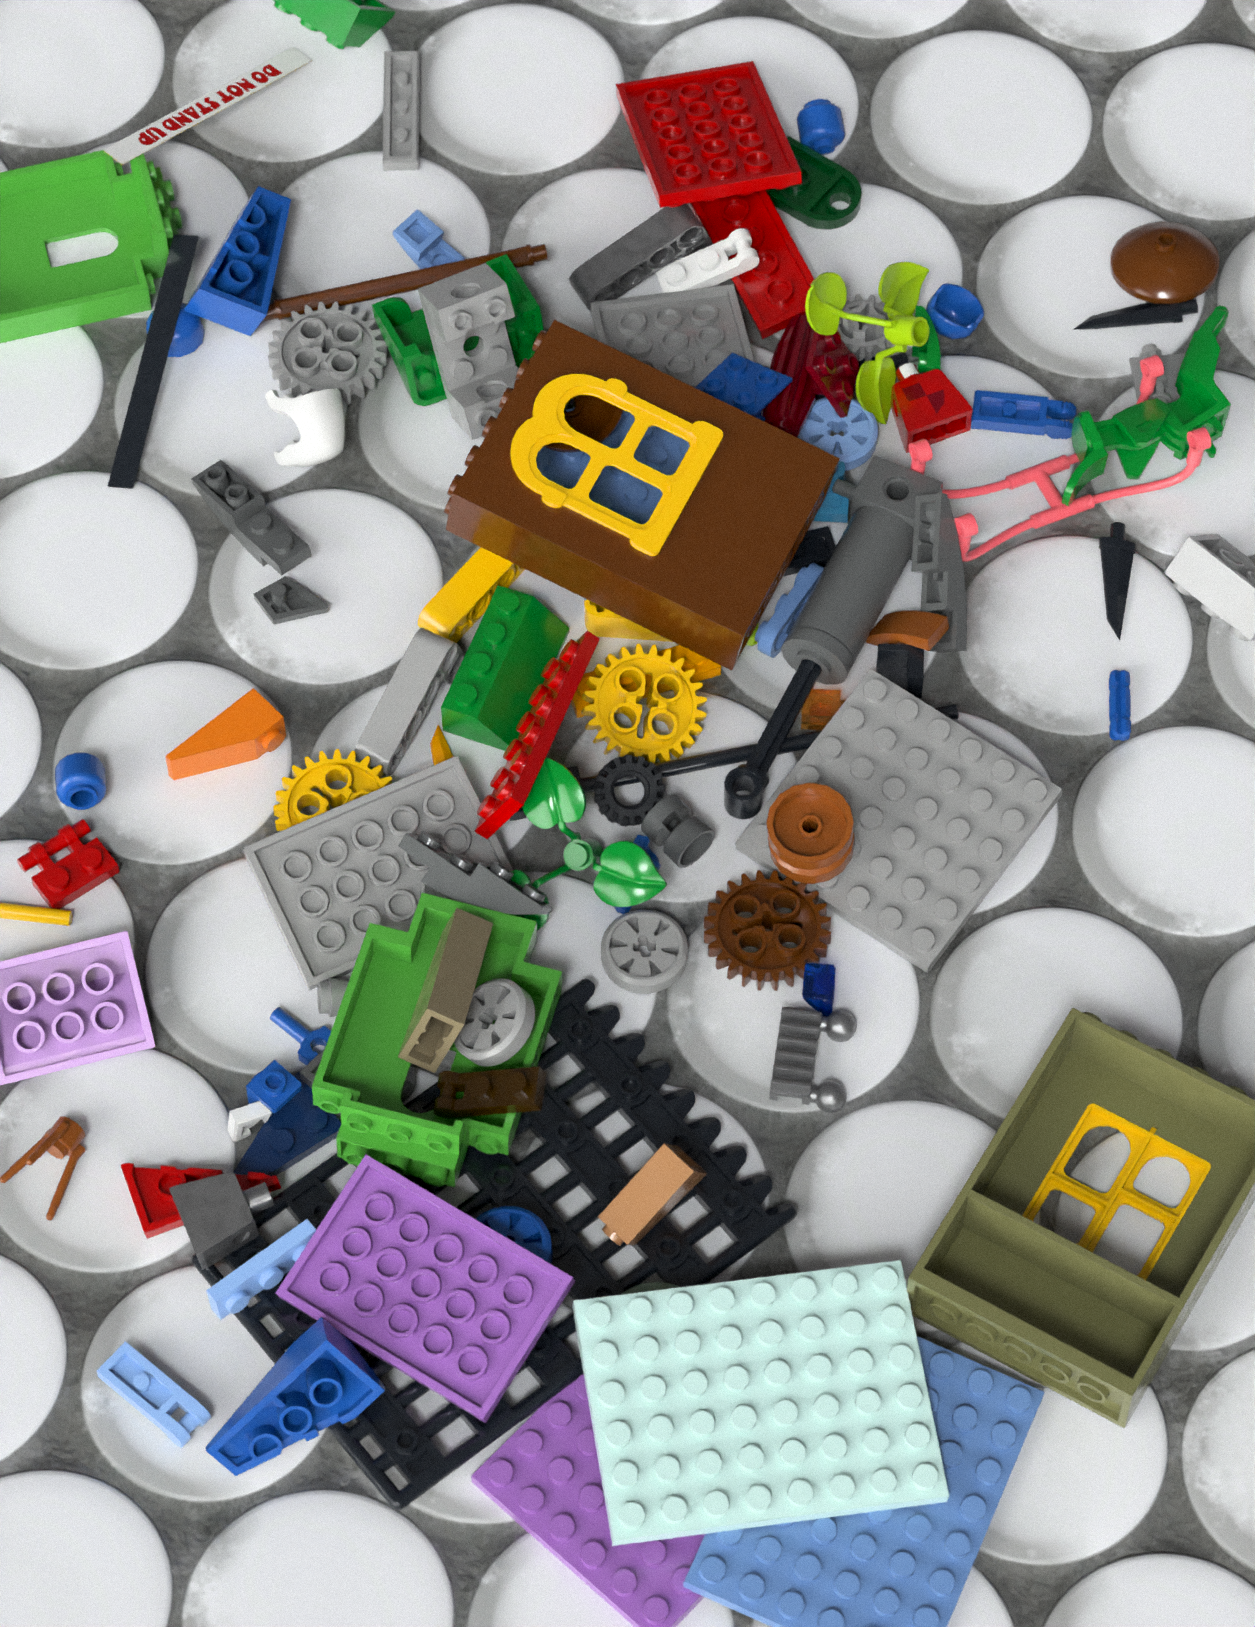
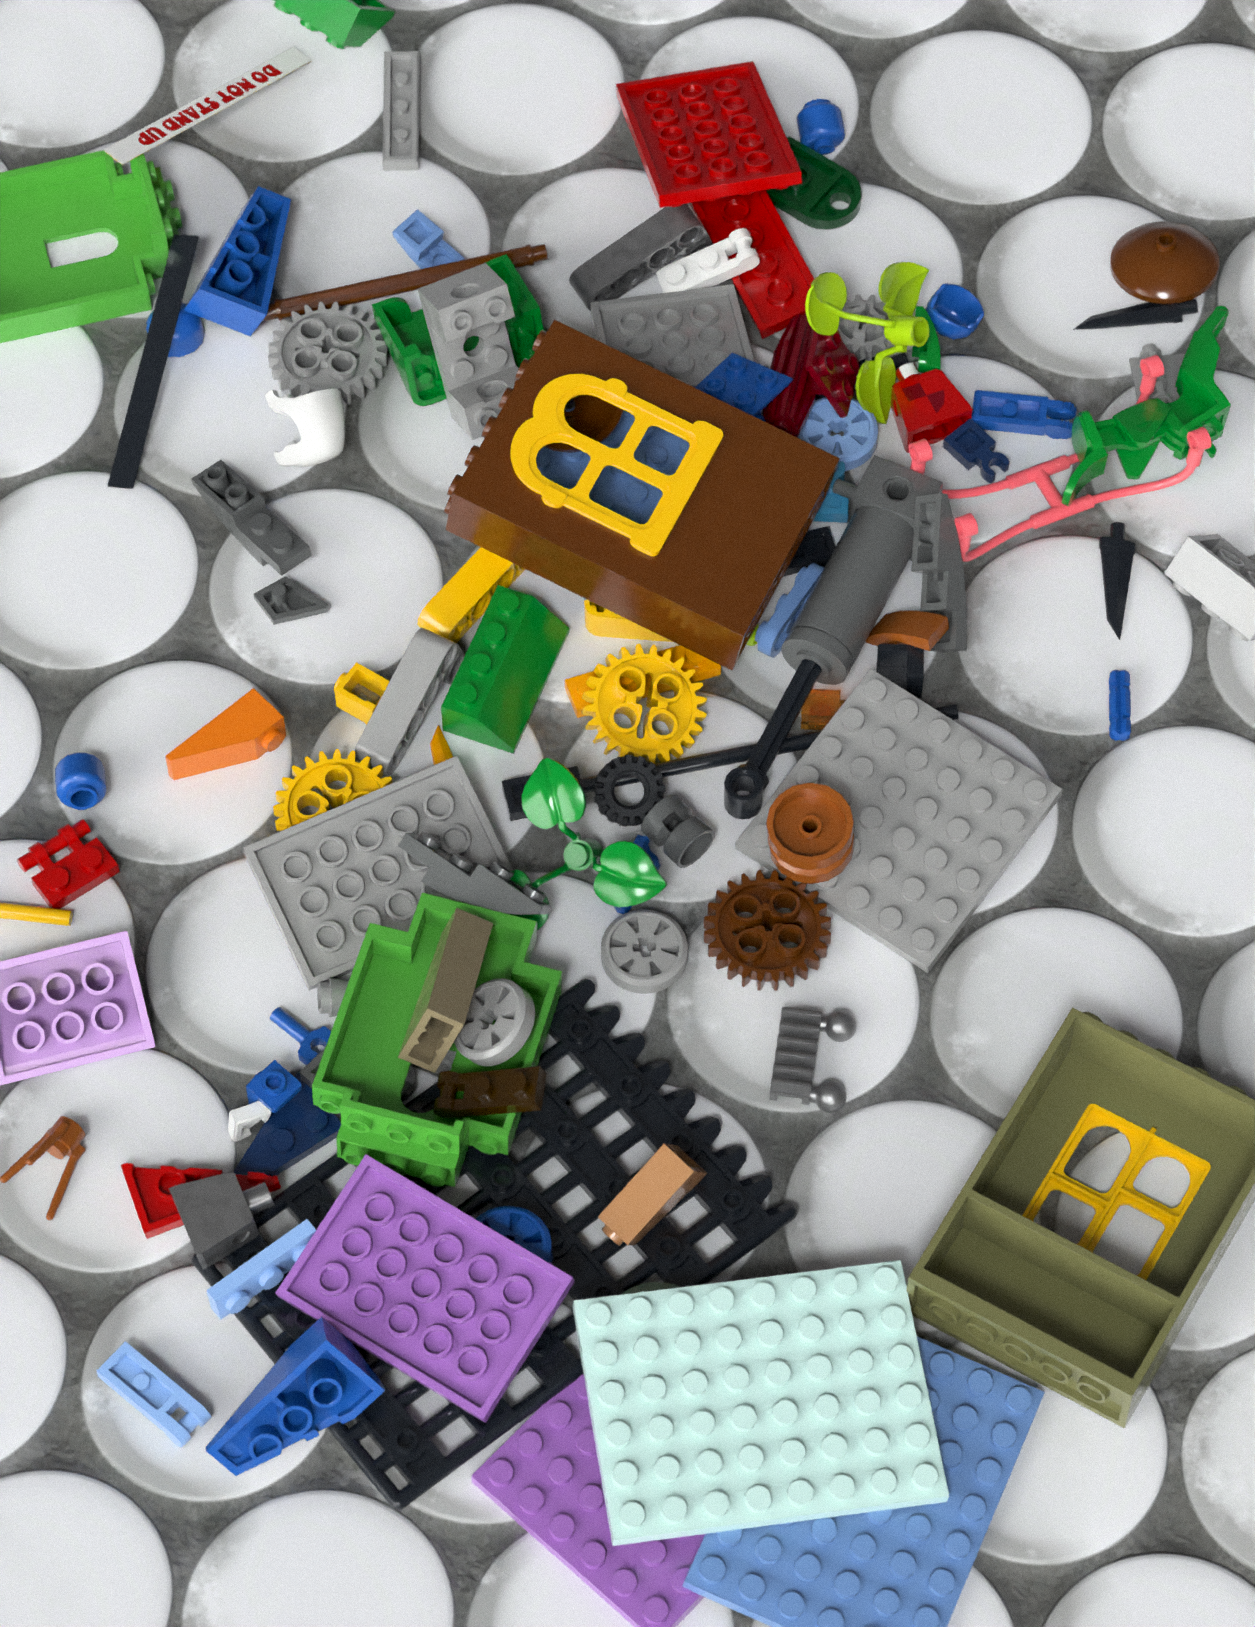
red plate [474,630,600,839] -> none
clear blue slope [802,963,836,1016] -> none
none -> yellow window [334,662,390,724]
none -> dark blue plate [943,418,1010,484]

